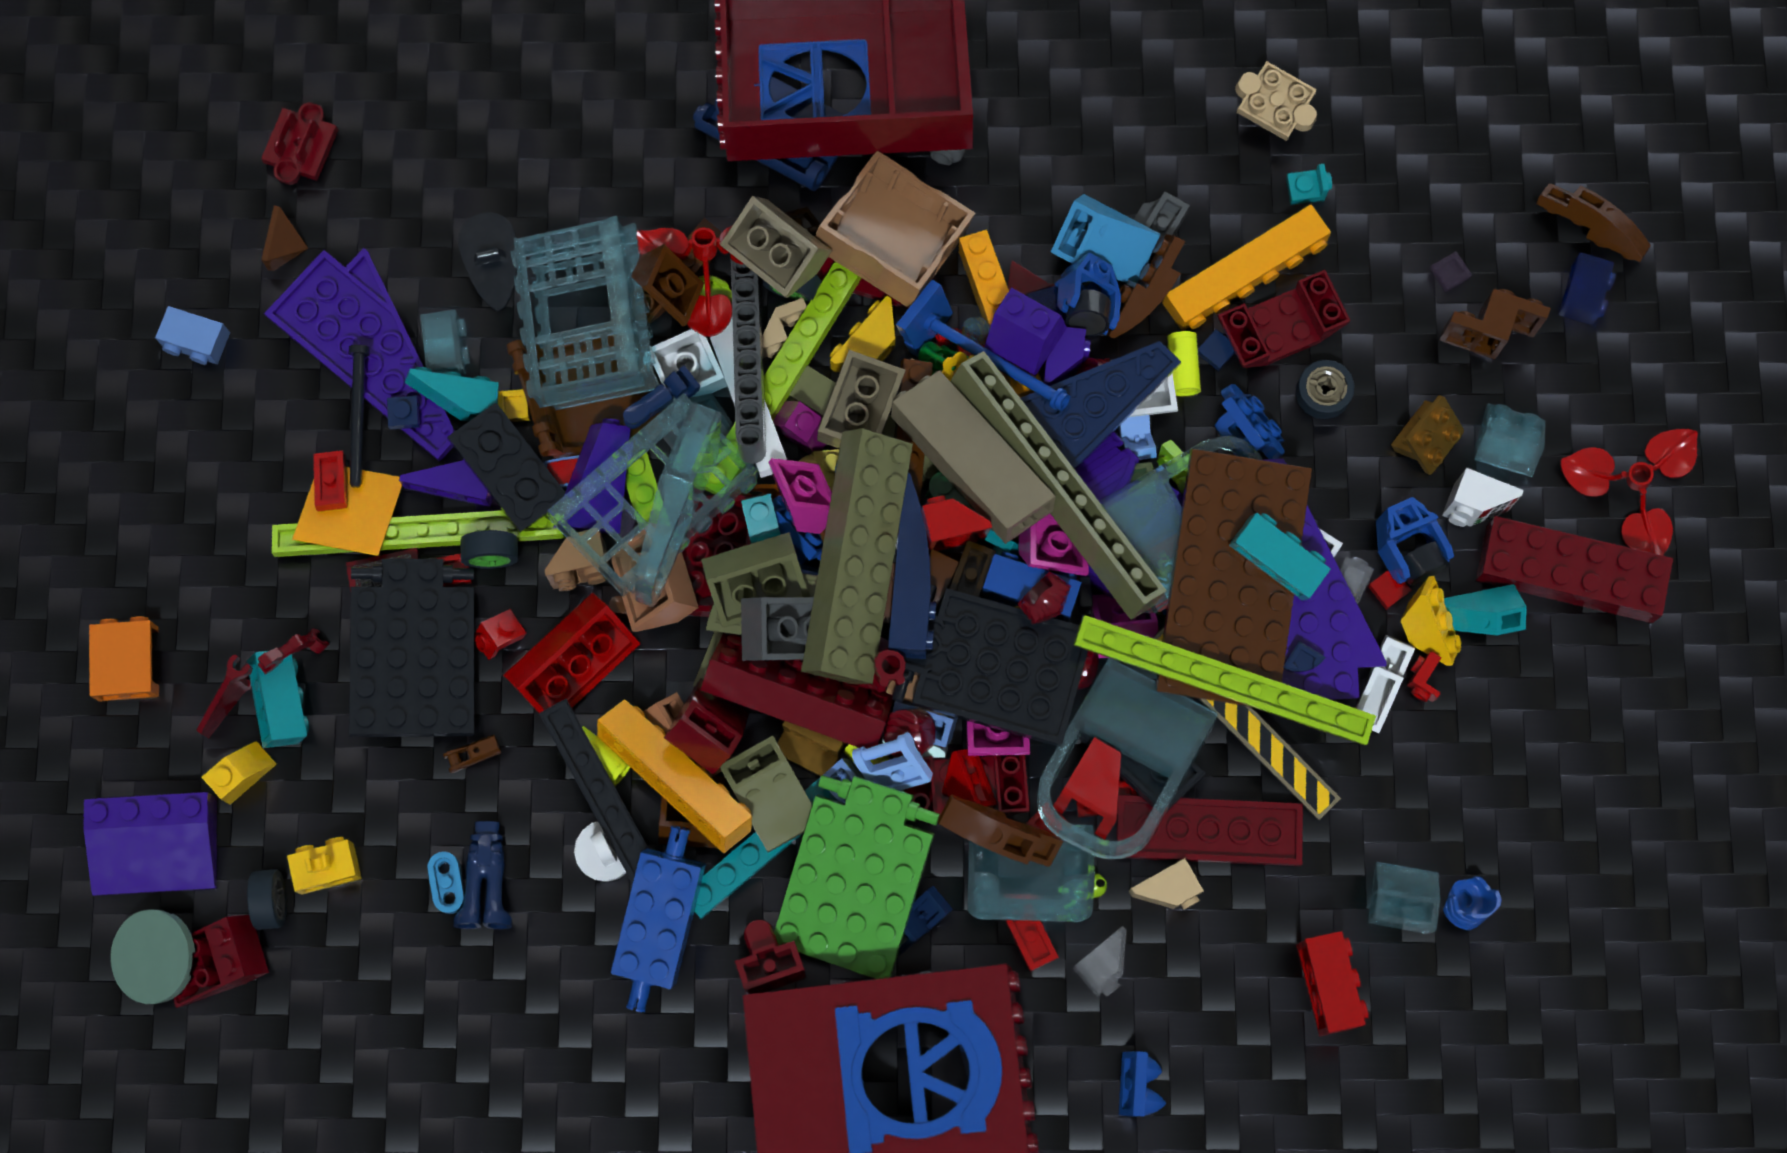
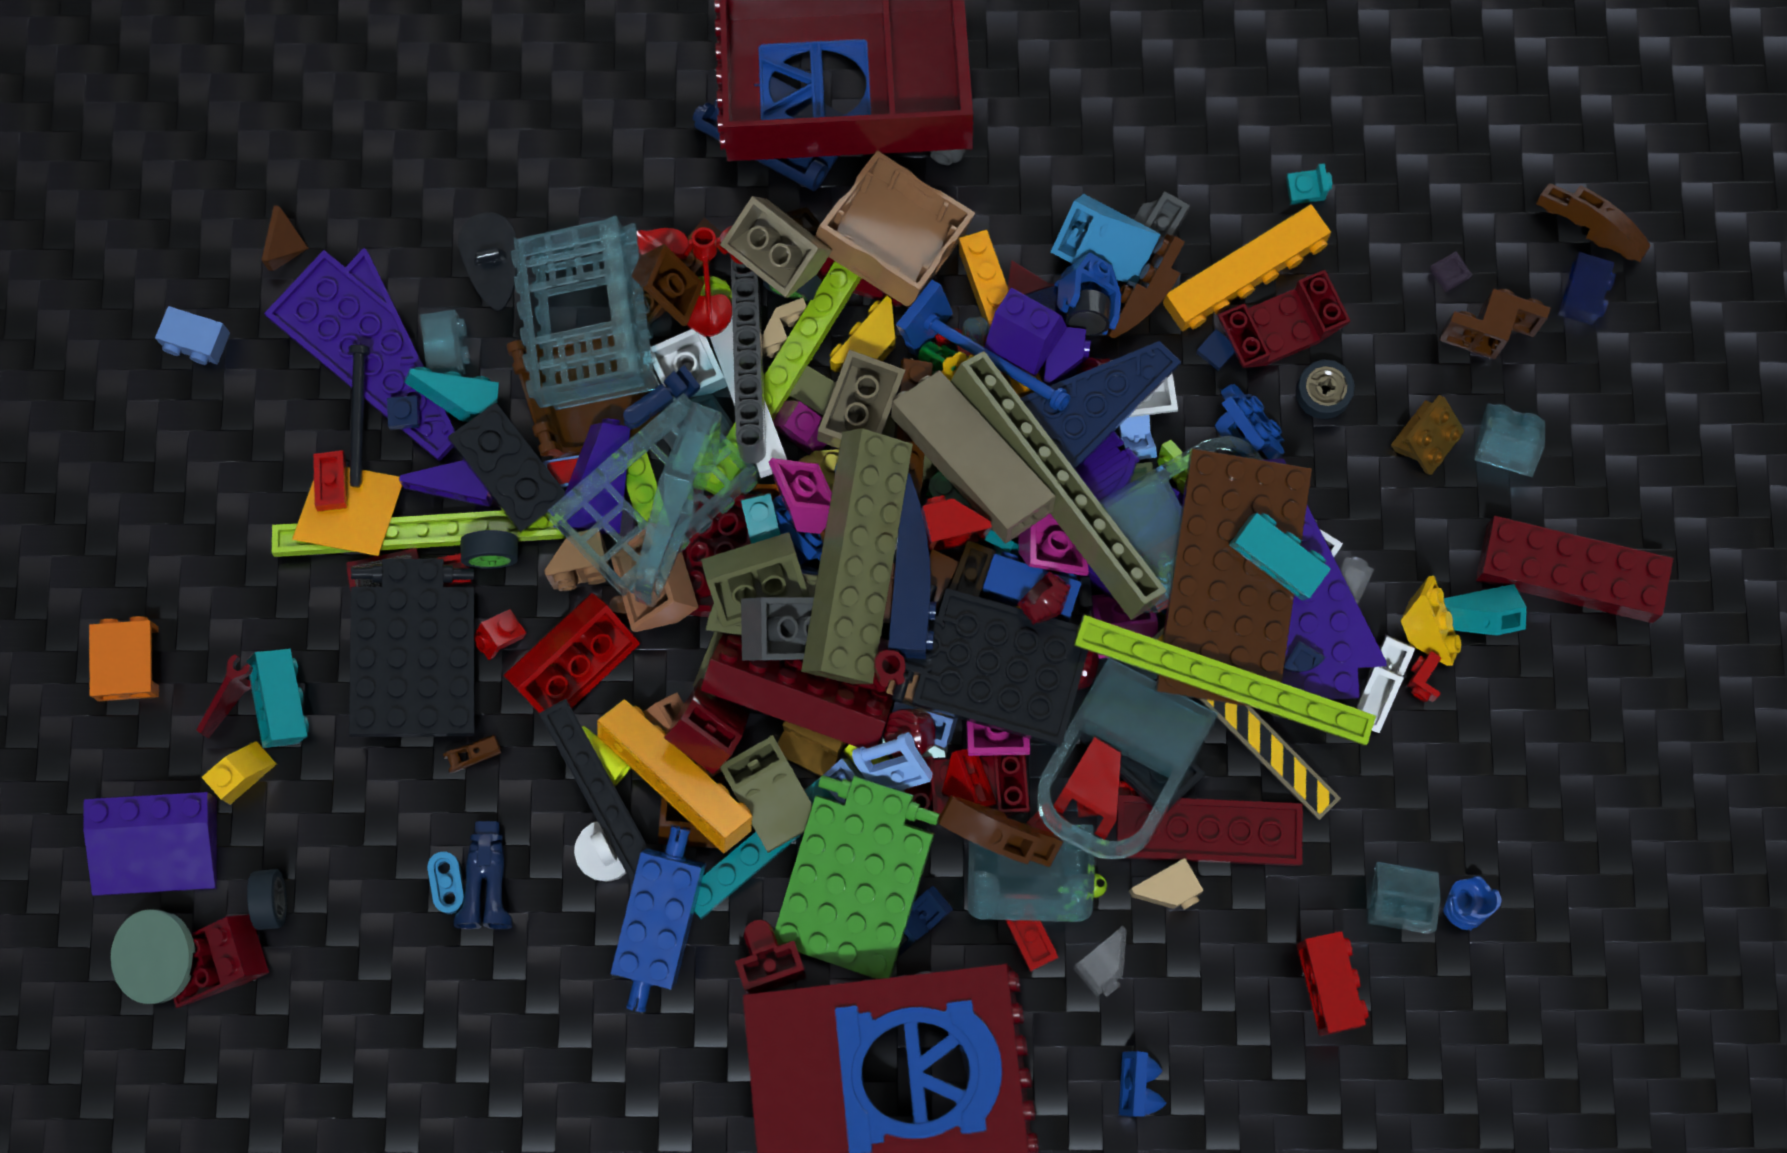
dark red piece [258,628,330,674] -> none
dark red piece [261,102,338,185] -> none
yellow brick [287,837,362,895] -> none
yellow plate [498,389,530,422] -> none
neon yellow pin [1167,331,1201,397] -> none
tan piece [1235,61,1317,141] -> none
red tile [1368,571,1412,610] -> none
blue piece [1376,497,1454,586] -> none
white slope [1442,468,1524,527] -> none
red plant [1560,429,1698,556] -> none

